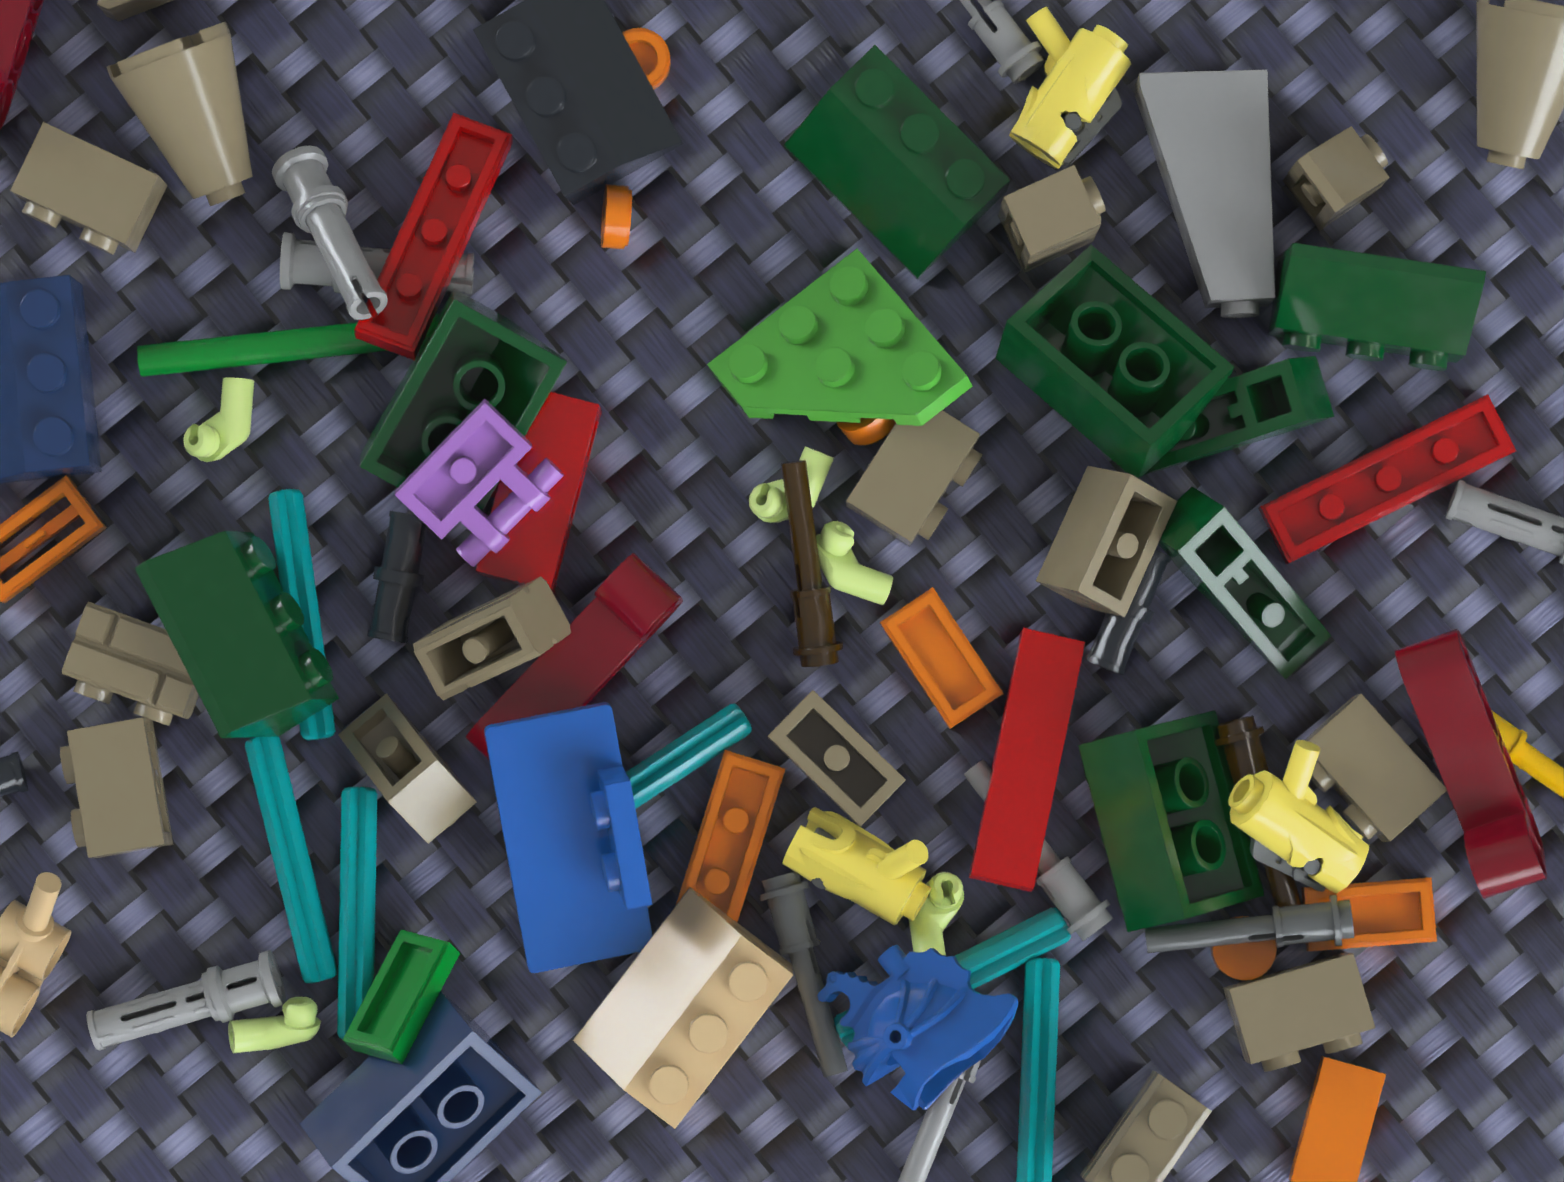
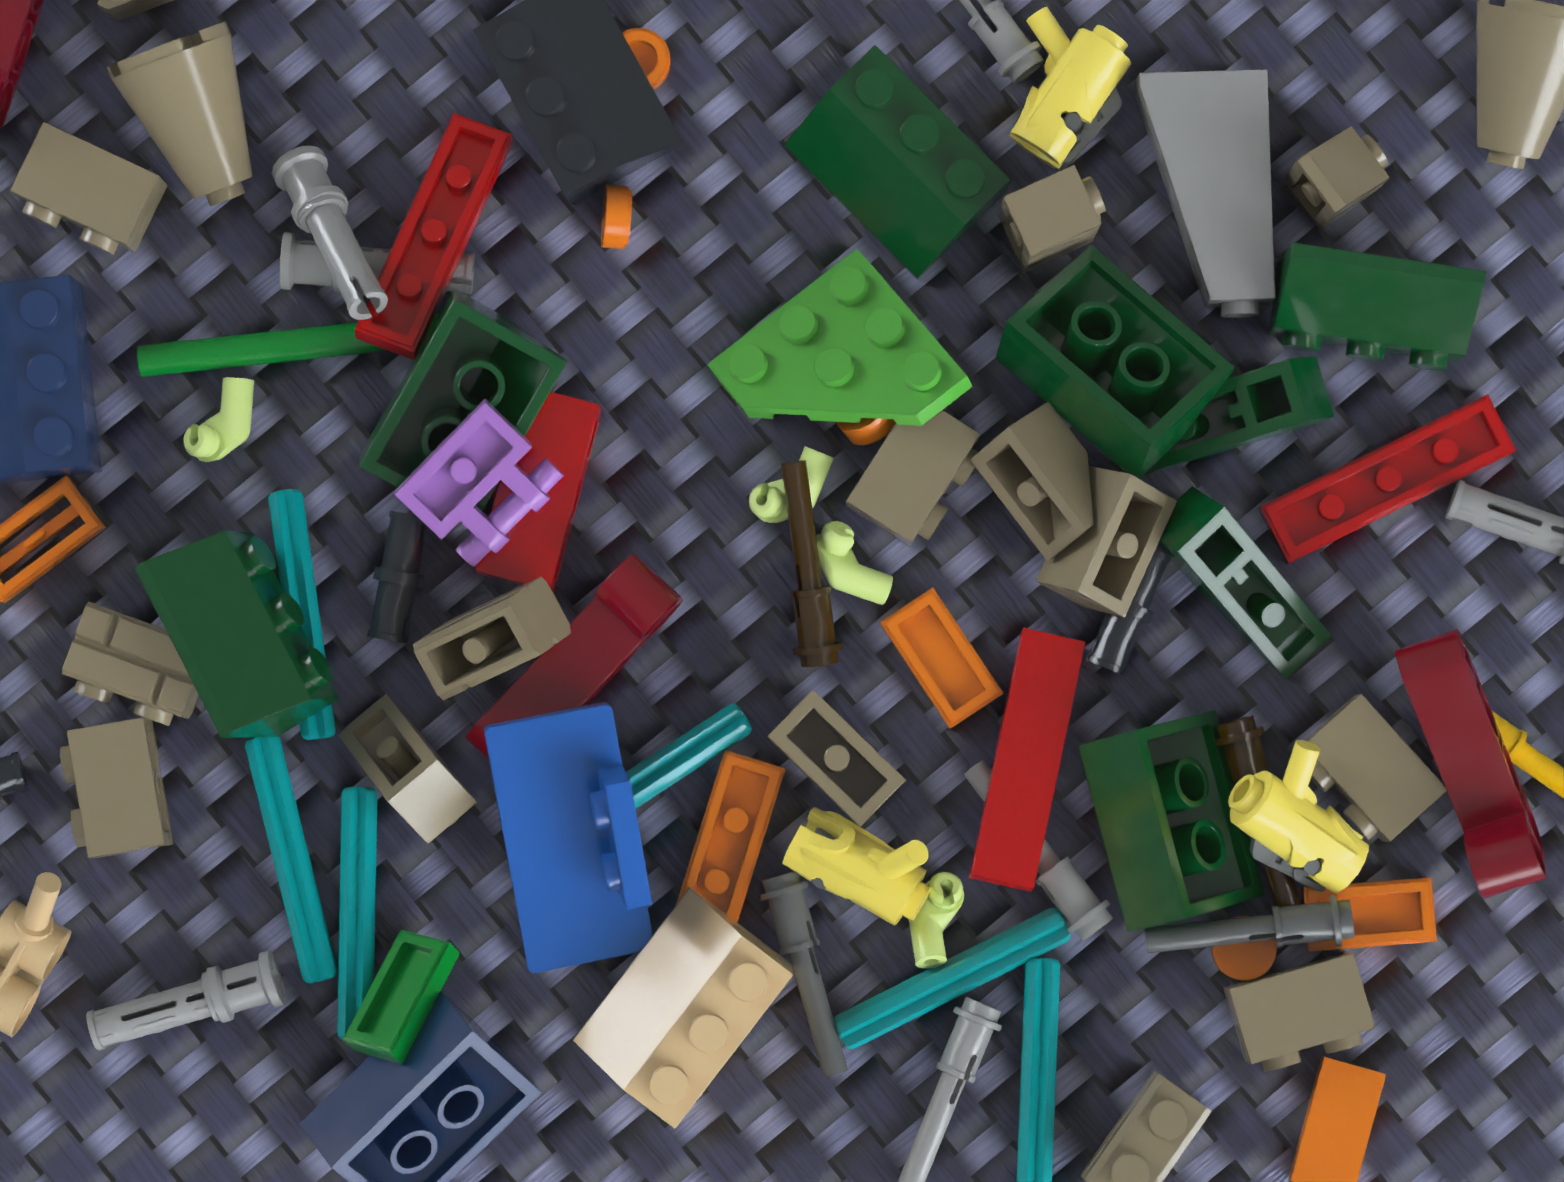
yellowish green arm [228,997,321,1053] -> none
blue helmet [817,944,1018,1110] -> none
none -> dark tan slope [970,401,1094,562]

